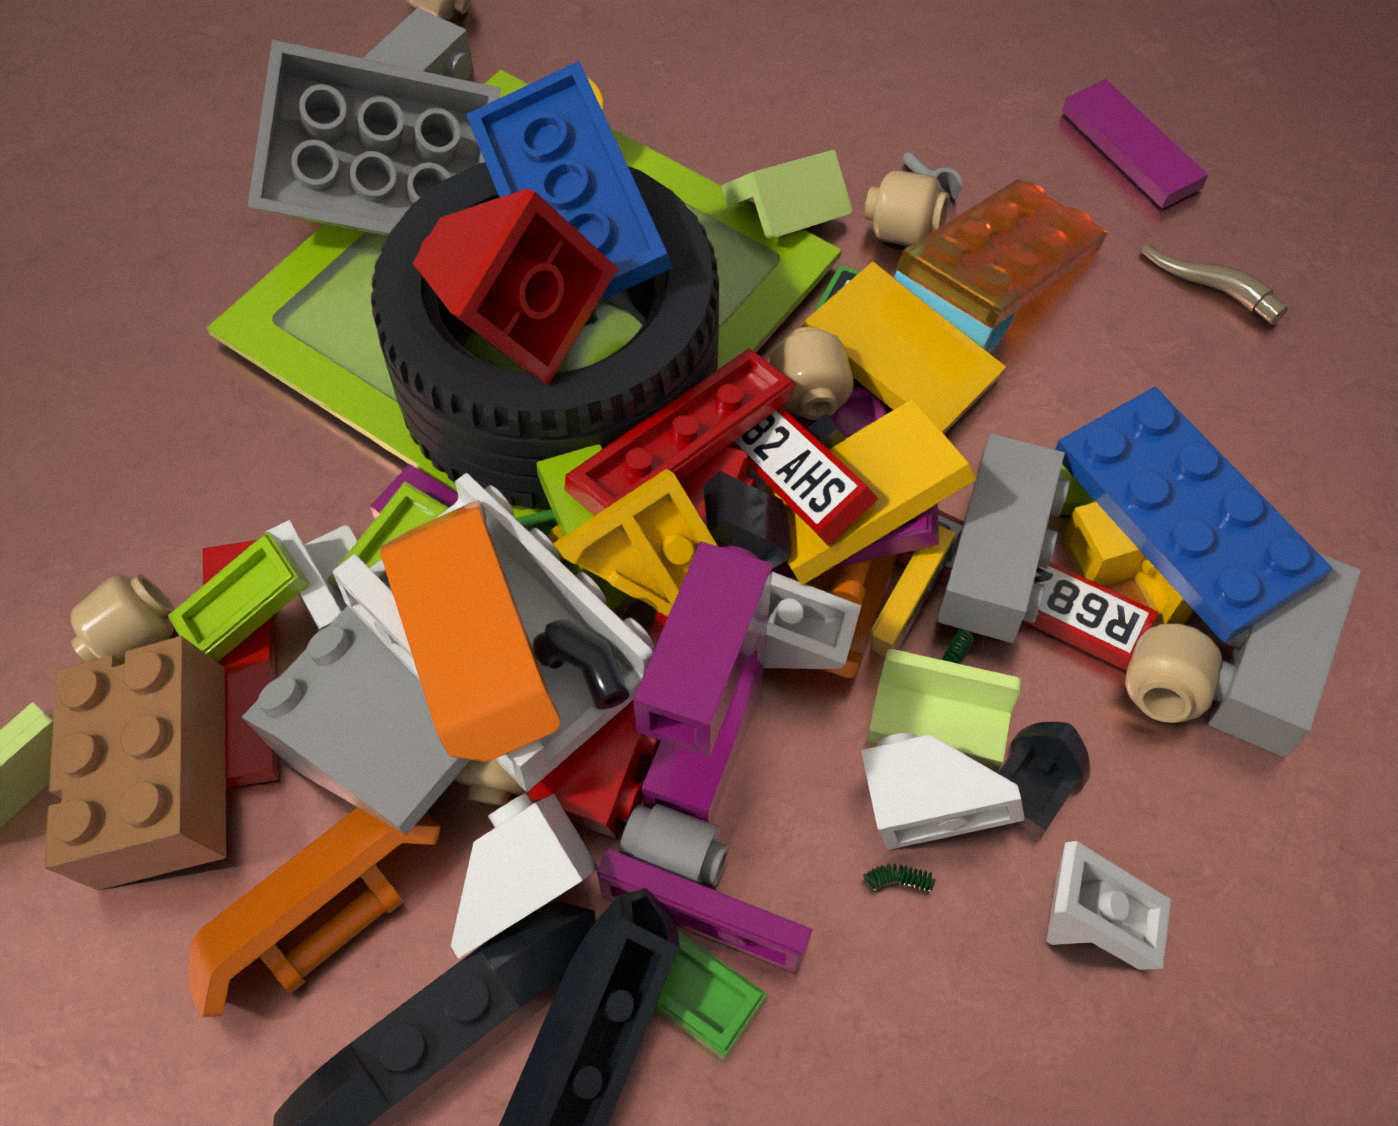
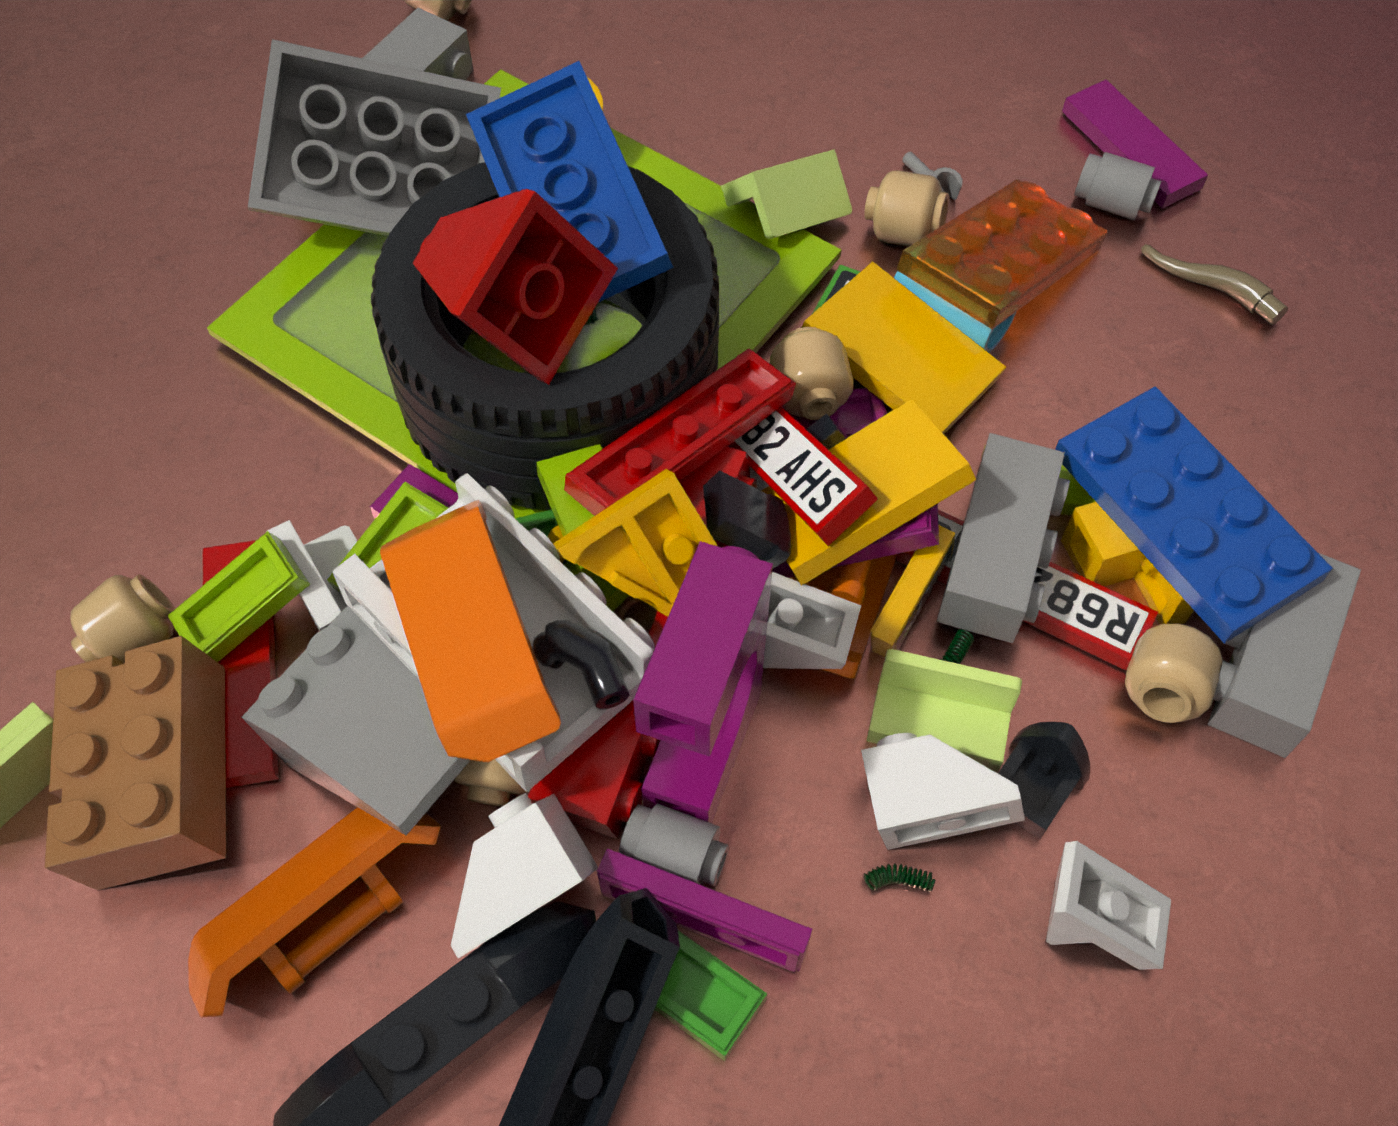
none -> light grey brick [1074,152,1162,220]

